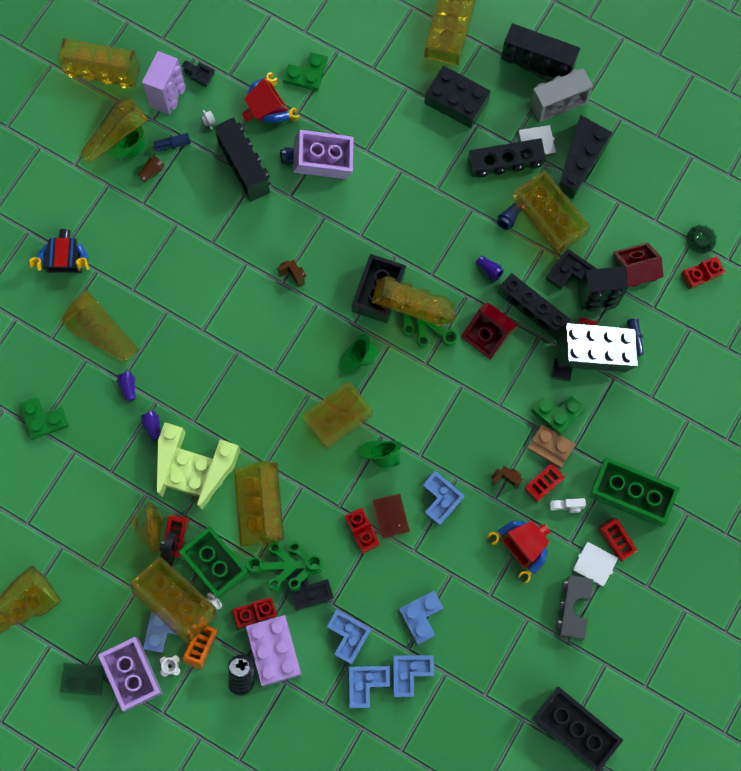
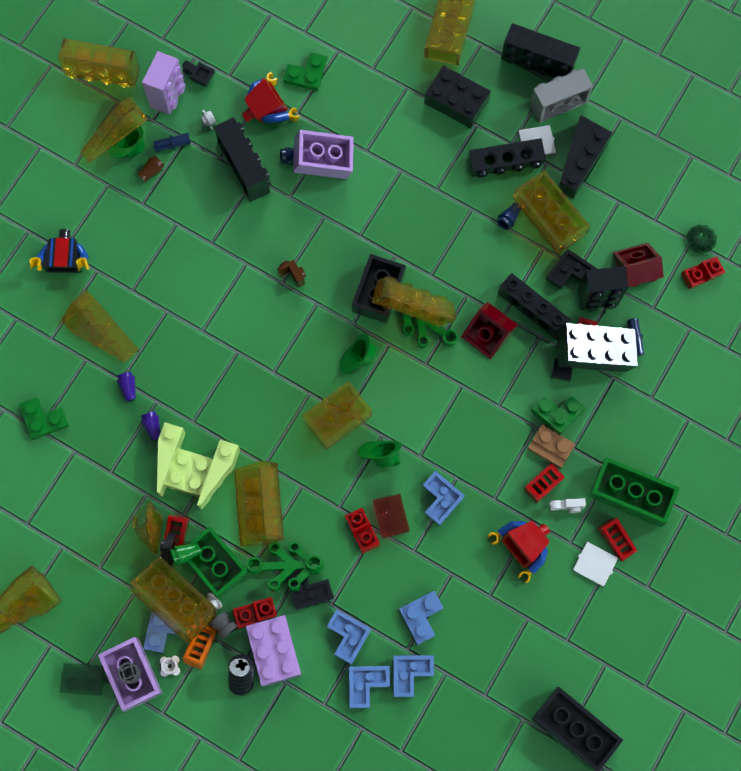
dark purple cone [476,255,504,282] -> none
reddish brown bracket [491,466,523,489] -> none
dark grey arch [556,575,594,641] -> none
none -> dark grey wheel [118,662,141,684]
none -> green cone [170,543,201,565]
none -> dark grey wheel [210,611,238,640]

